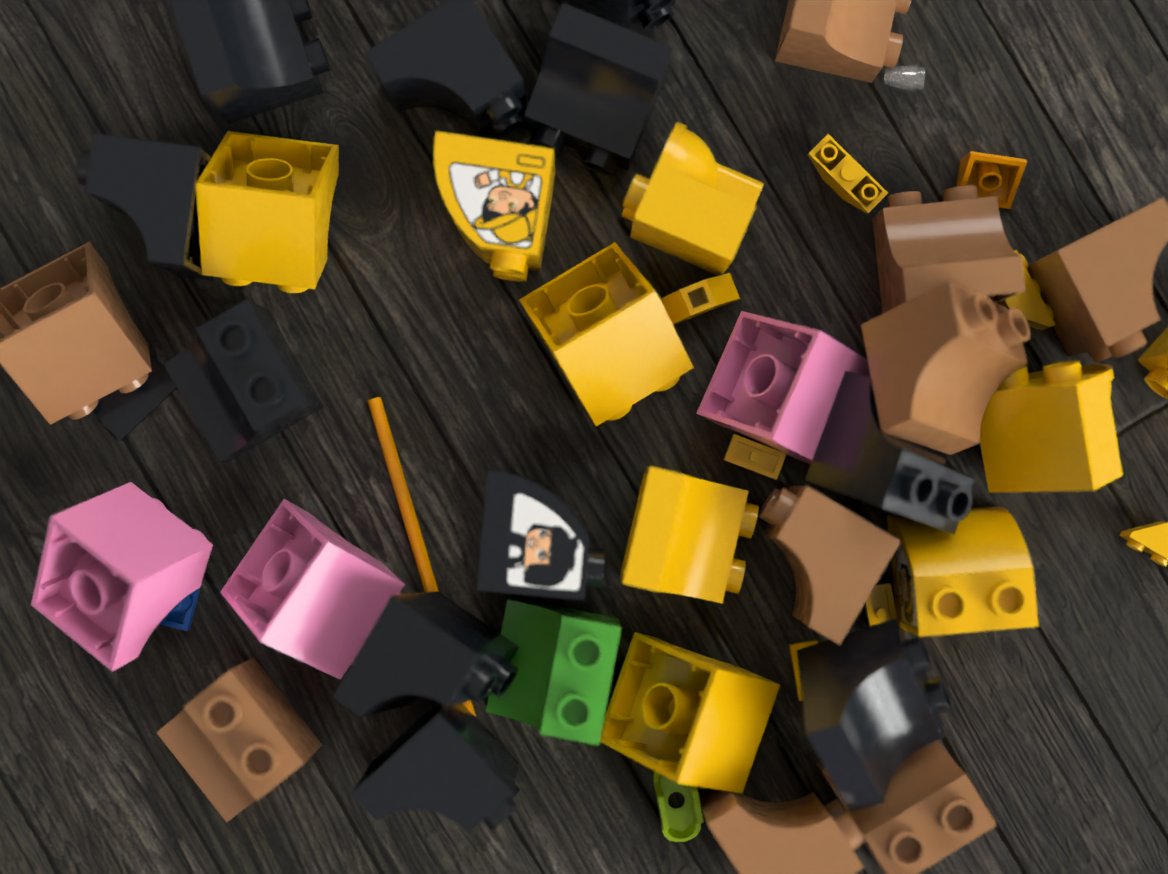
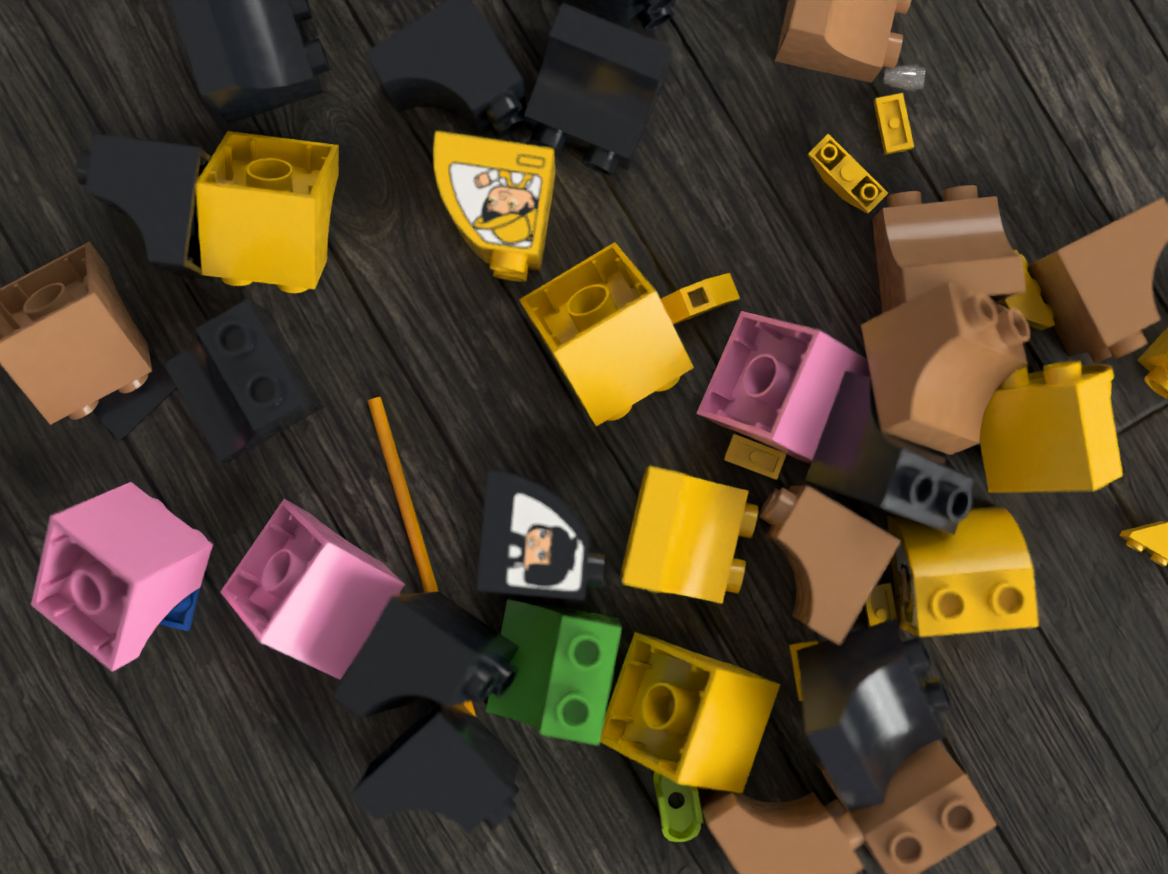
medium nougat brick [156,657,322,822] -> none
yellow piece [621,122,764,276] -> none
light orange slope [957,151,1027,209] -> none
none -> yellow plate [873,93,914,155]

